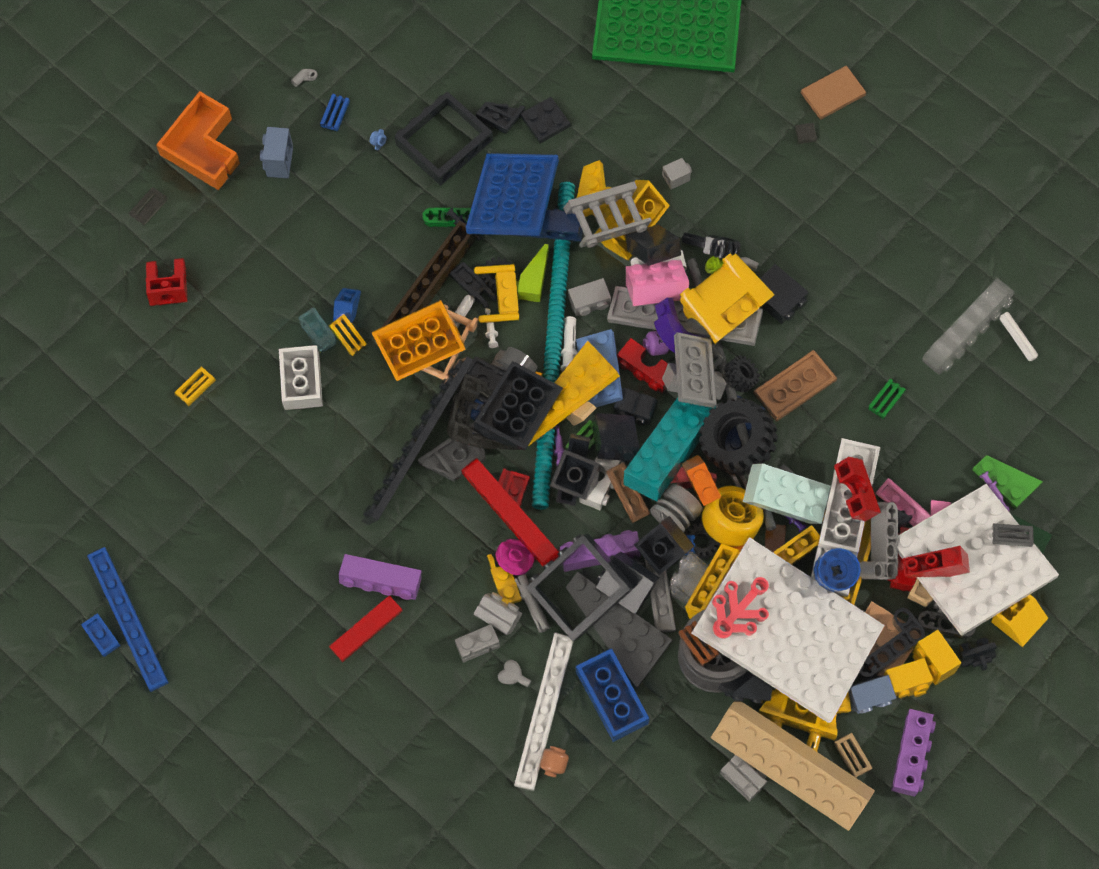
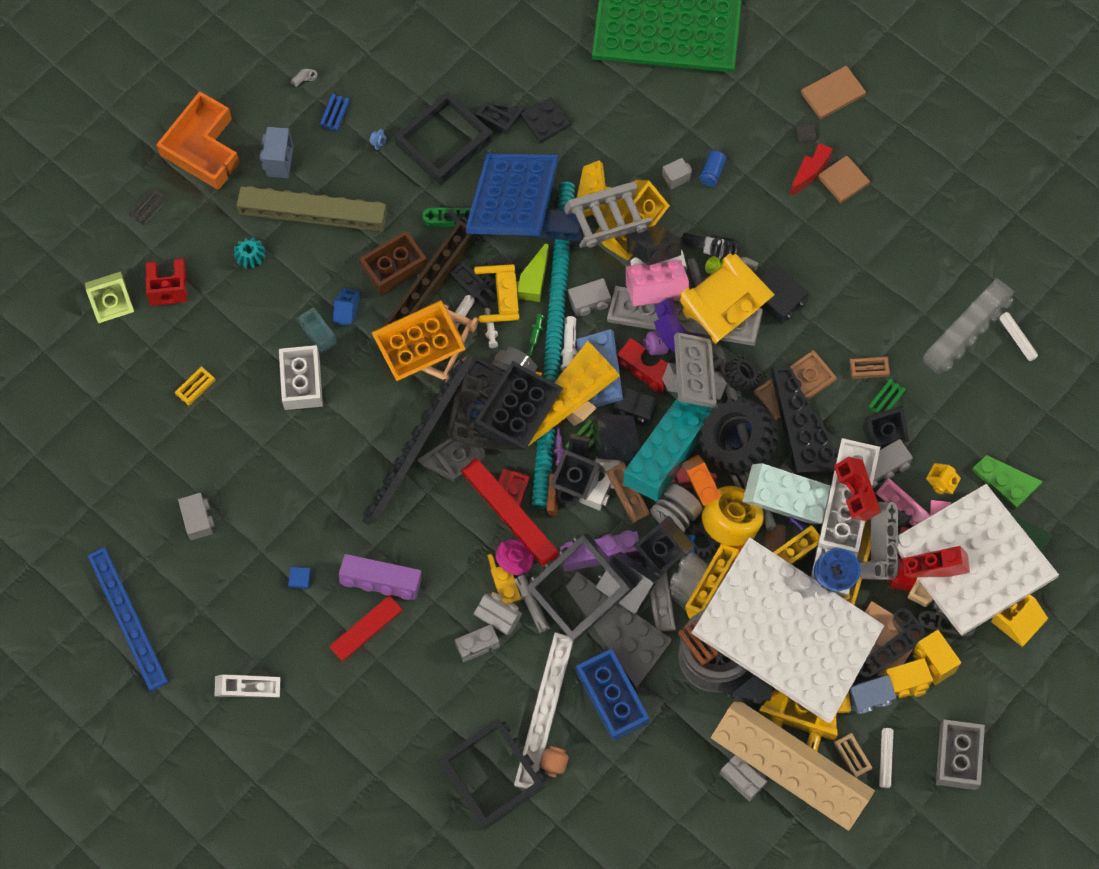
blue plate [81,613,121,657] -> none
yellow tile [328,314,367,356] -> none
light grey rock [498,660,531,688] -> none
coral plant [712,577,769,639] -> none
medium lavender brick [891,709,936,797] -> none
black hips [959,637,997,671] -> none
medium lavender piece [979,471,1010,512] -> none
dark grey tile [992,523,1034,547] -> none
none -> yellowish green slope [85,272,134,323]
none -> light grey brick [178,493,215,541]
none -> white slope [215,675,280,697]
none -> teal gear [234,237,265,269]
none -> olive brick [237,186,387,232]
none -> blue tile [288,567,311,589]
none -> reddish brown brick [359,230,427,296]
none -> black window [438,718,546,830]
none -> green piece [526,314,545,357]
none -> dark orange tile [547,474,558,517]
none -> blue piece [699,151,727,187]
none -> black wing [770,366,839,475]
none -> red slope [790,143,833,195]
none -> medium nougat tile [818,156,870,204]
none -> medium nougat tile [849,357,890,379]
none -> black slope [863,406,909,450]
none -> light grey brick [872,439,913,489]
none -> white axle [879,728,893,788]
none -> yellow brick [926,463,961,494]
none -> light grey brick [936,720,985,790]

